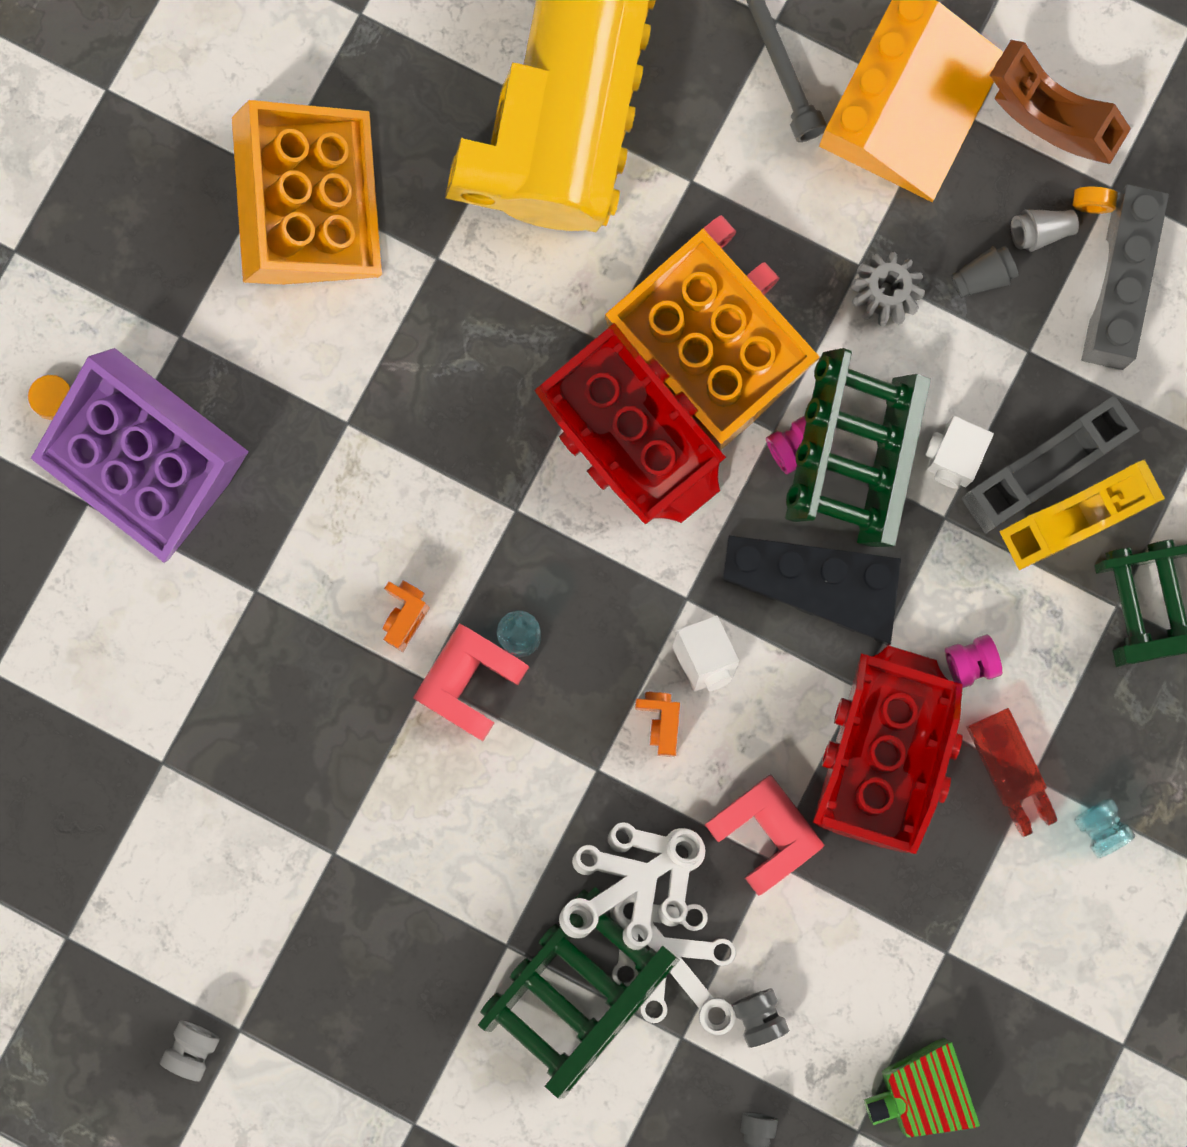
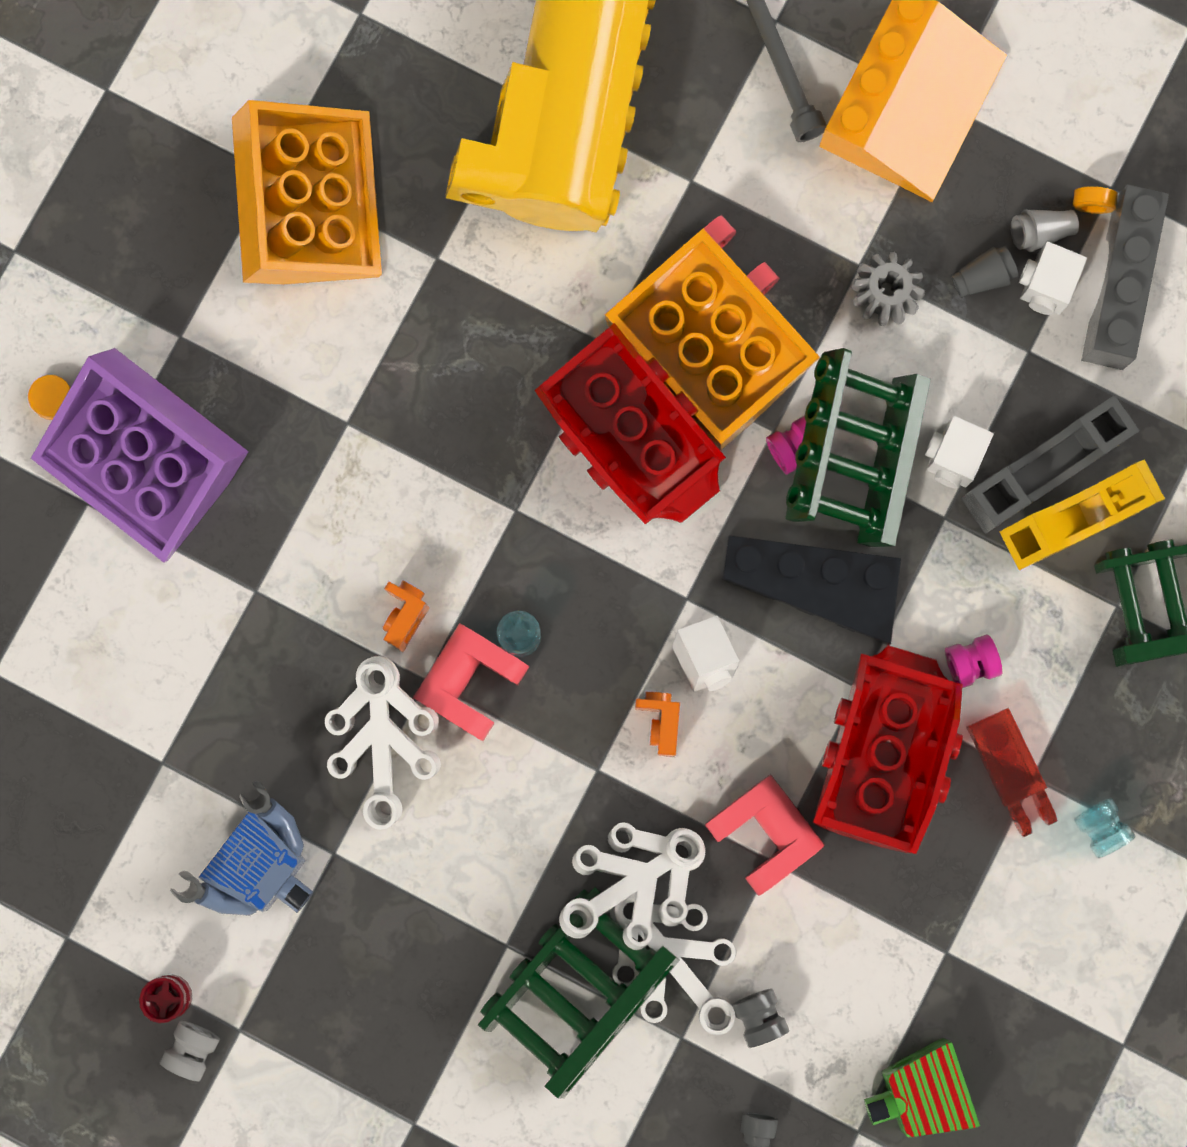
dark orange arch [990,40,1131,164] -> none
none -> dark red wheel [139,974,192,1023]
none -> torso [170,781,313,916]
none -> white plant [325,656,441,830]
none -> white brick [1019,241,1088,315]

